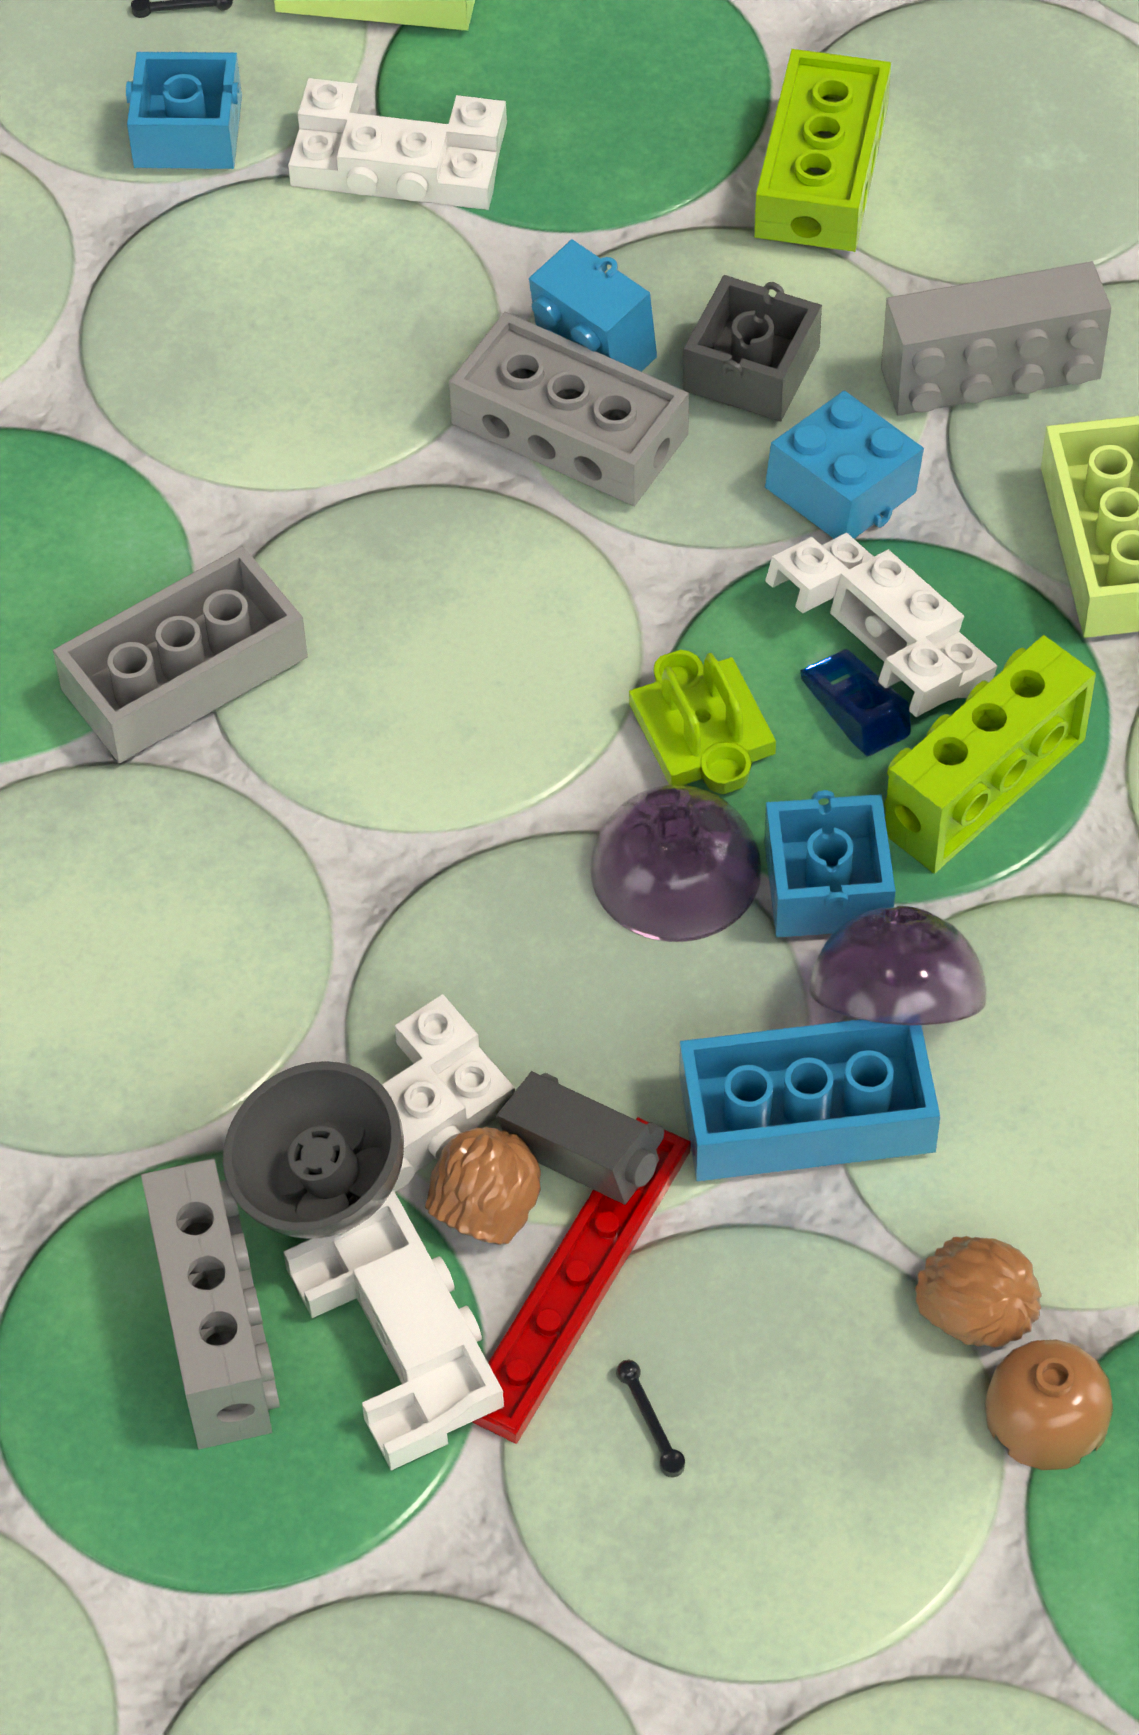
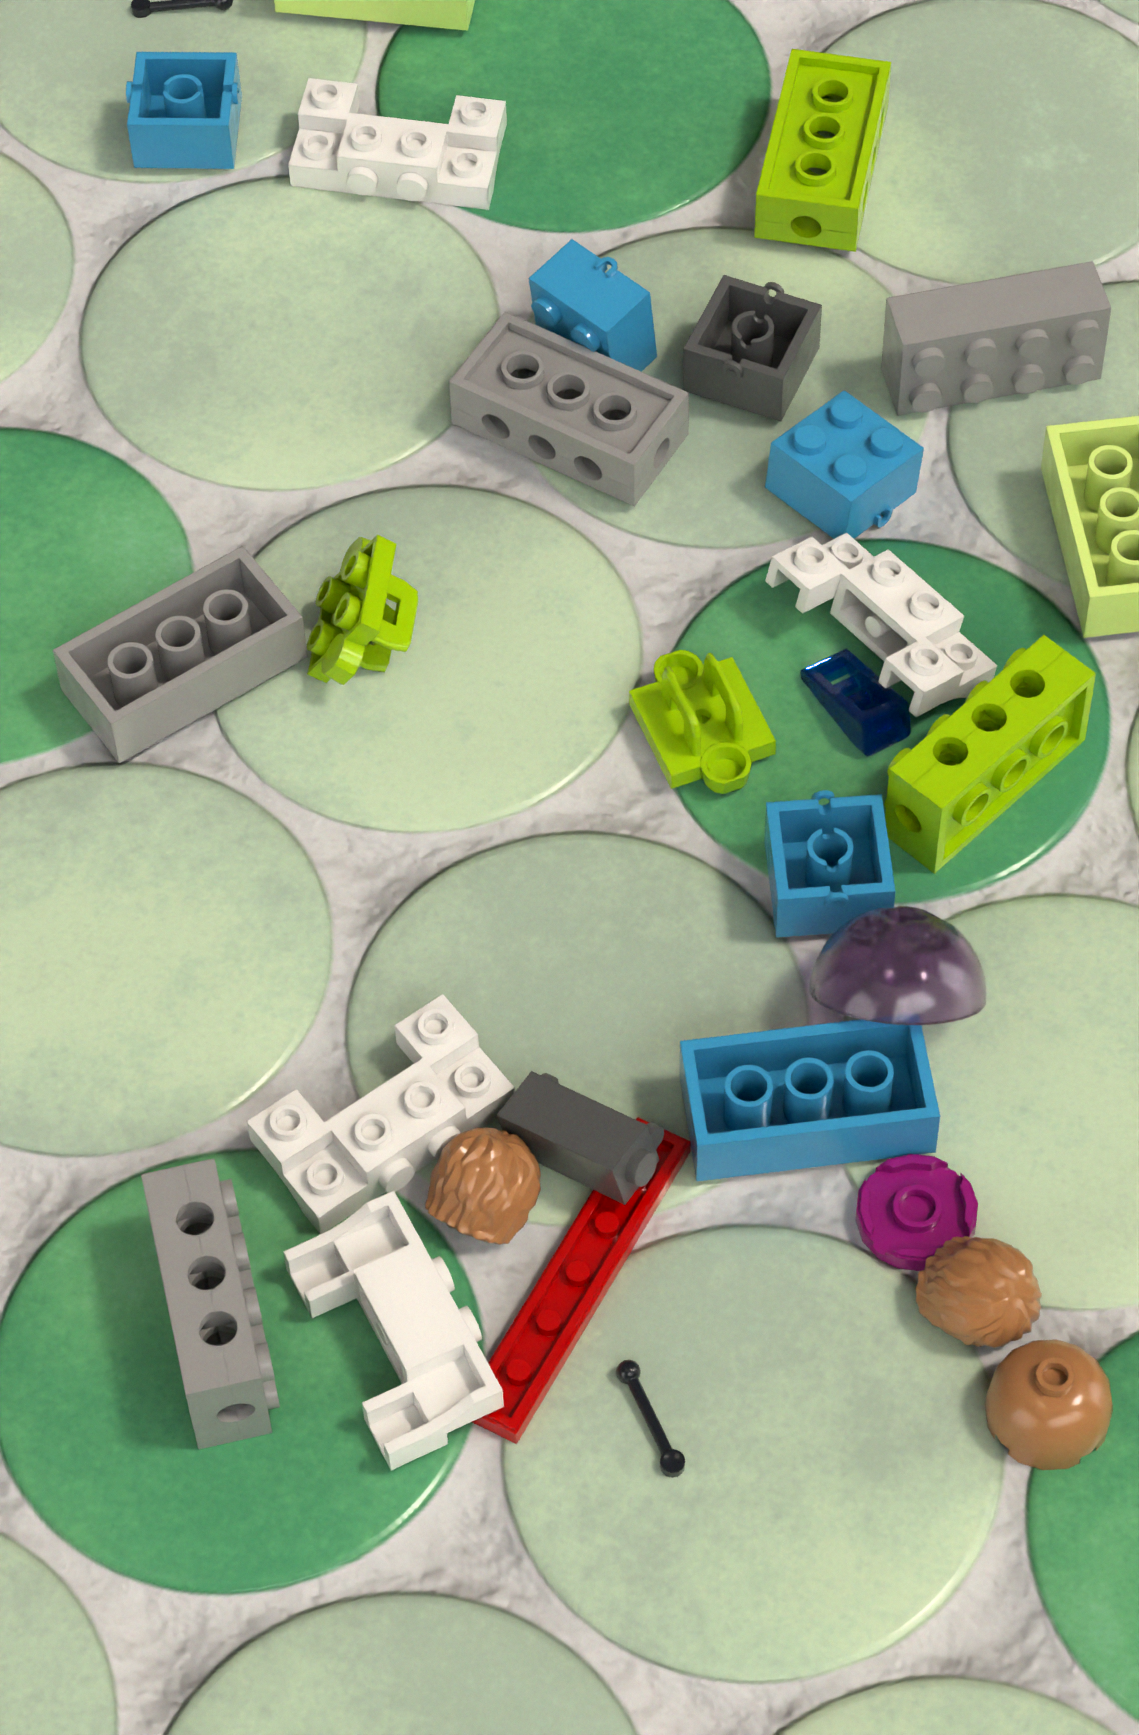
dark grey piece [223,1061,404,1239] -> none
clear purple piece [591,785,761,942] -> none
none -> lime piece [307,535,418,685]
none -> magenta tile [855,1154,978,1271]

